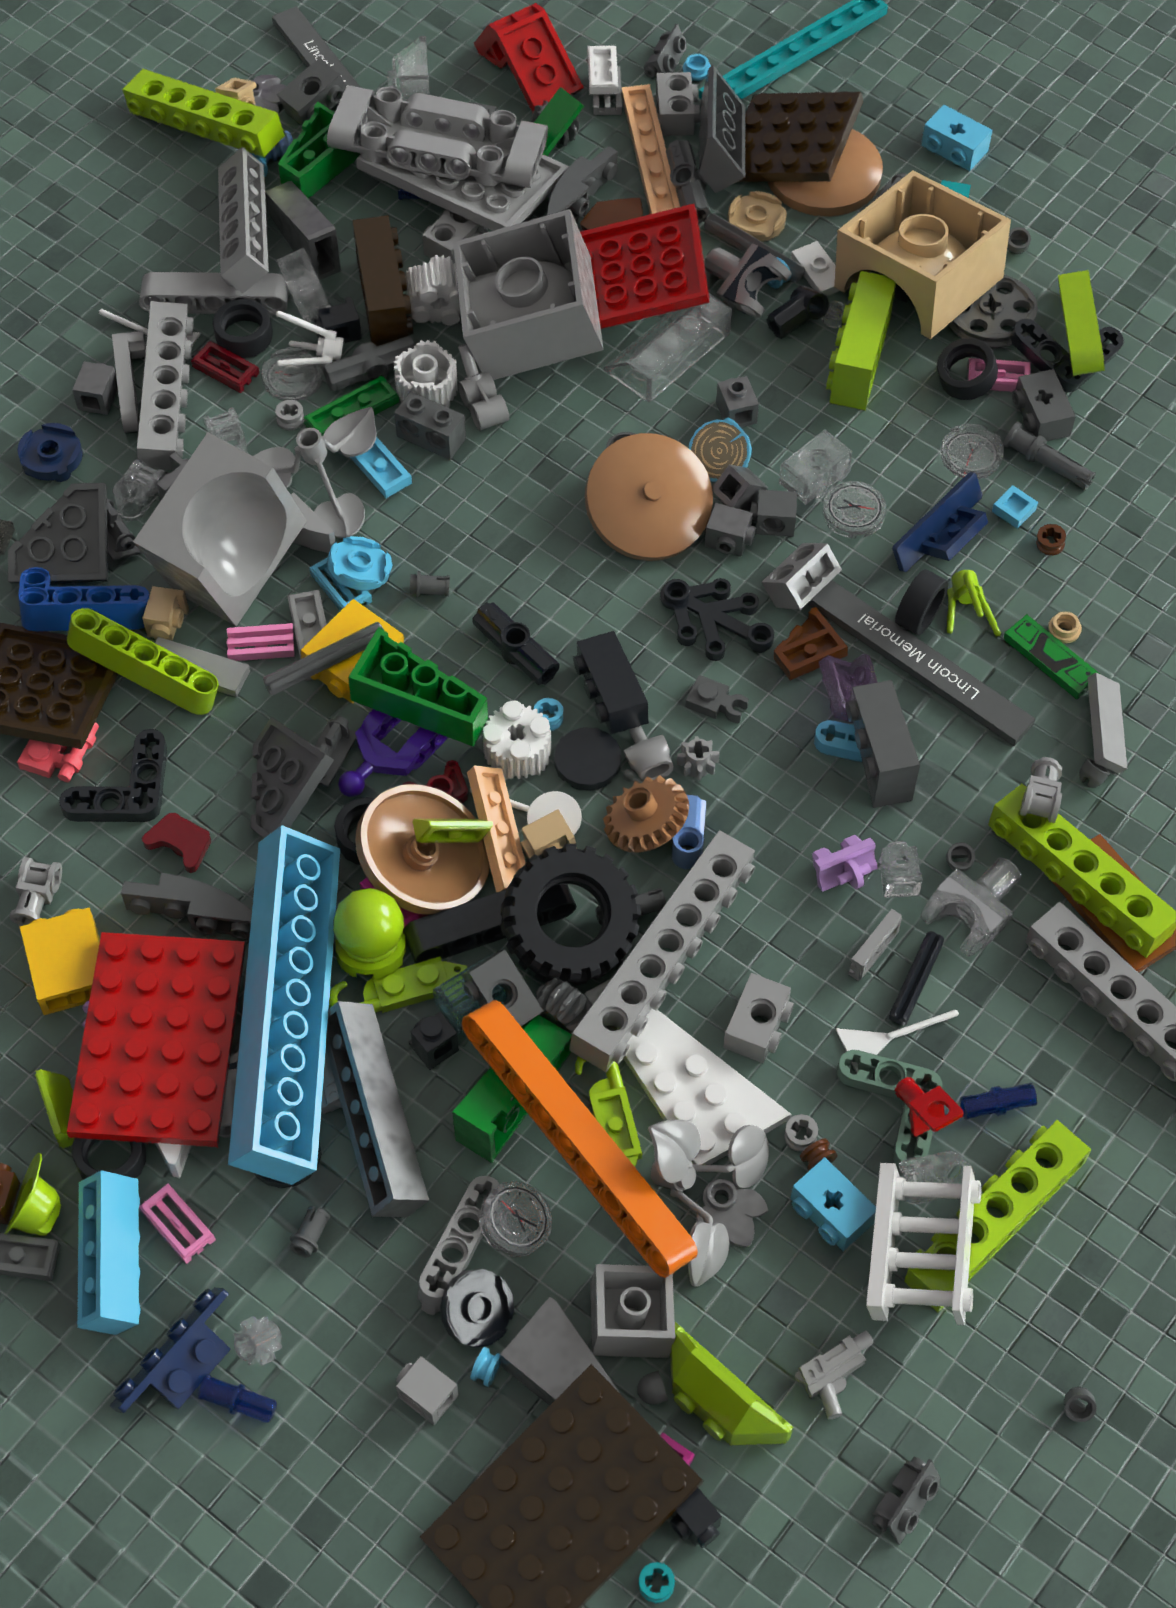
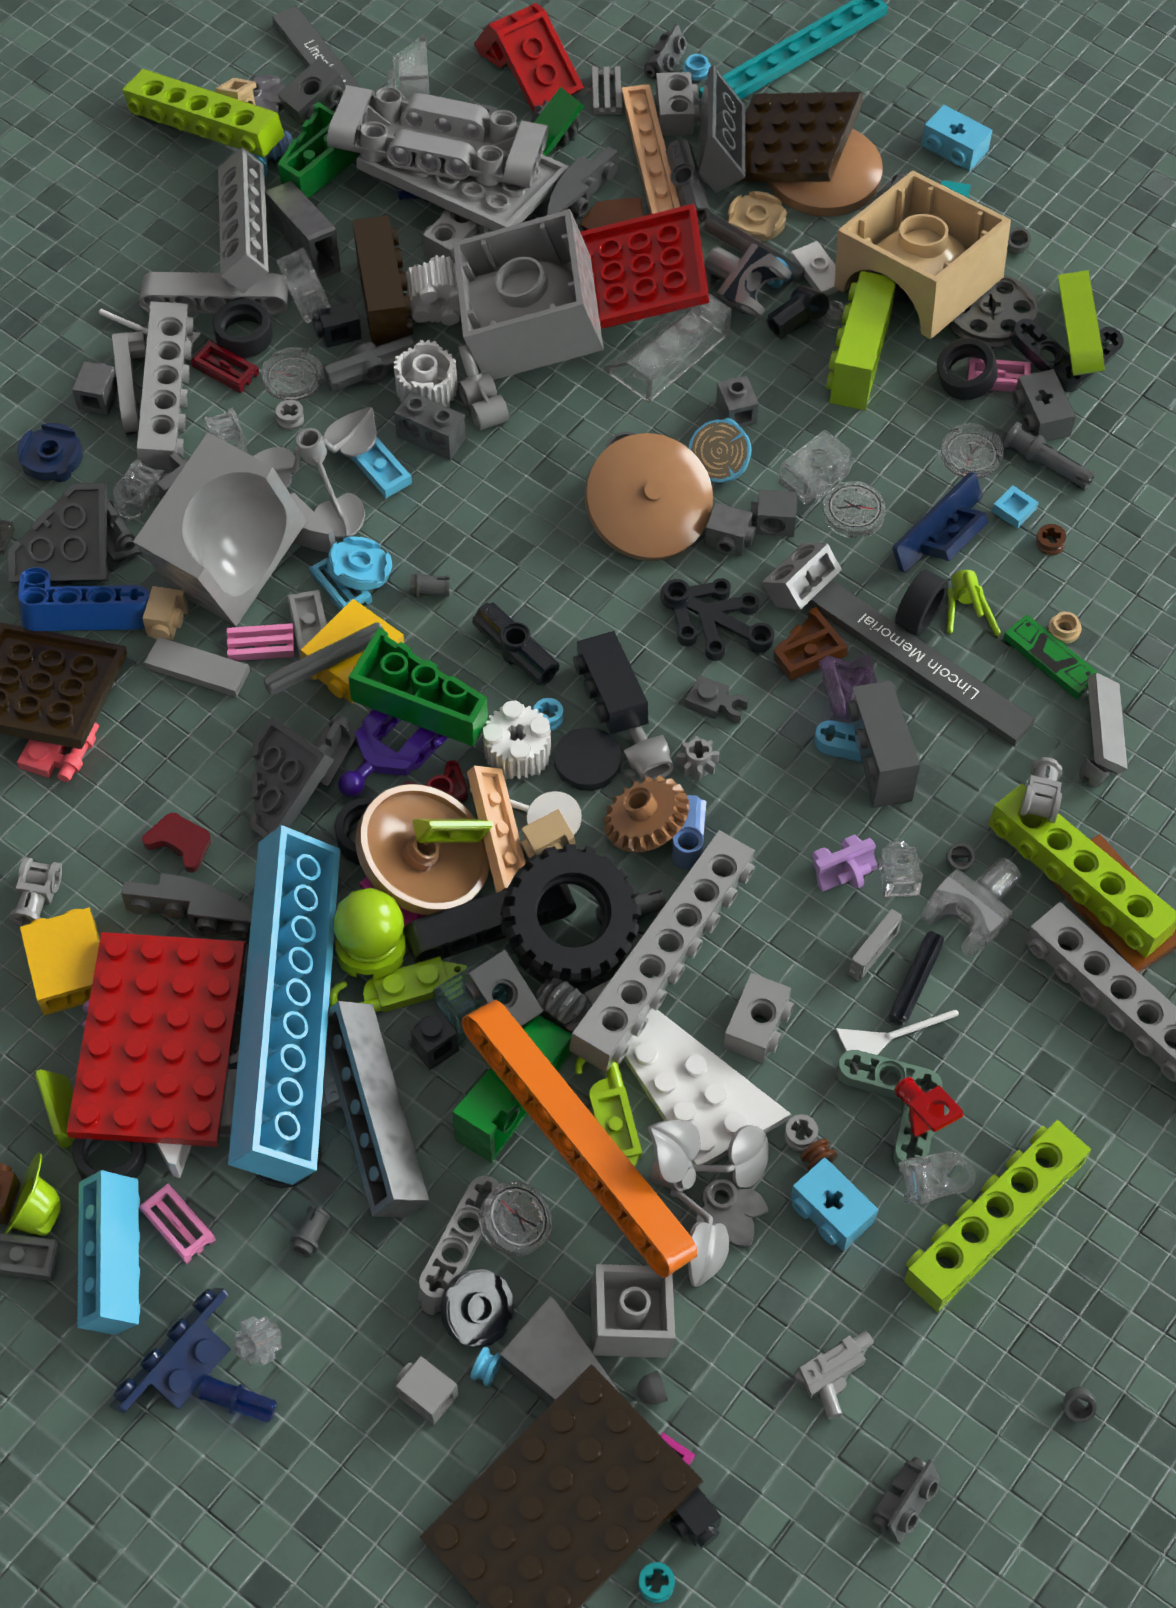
black beam [59,729,167,822] -> none
lime beam [67,608,219,715] -> none
white plant [276,311,344,366] -> none
green tile [303,376,399,436] -> none
white plate [587,46,618,95] -> none
lime wedge [670,1322,793,1445] -> none
flat silver brick [712,464,768,512] -> none
white fence [866,1163,981,1325] -> none
clear blue pin [959,1082,1037,1120] -> none

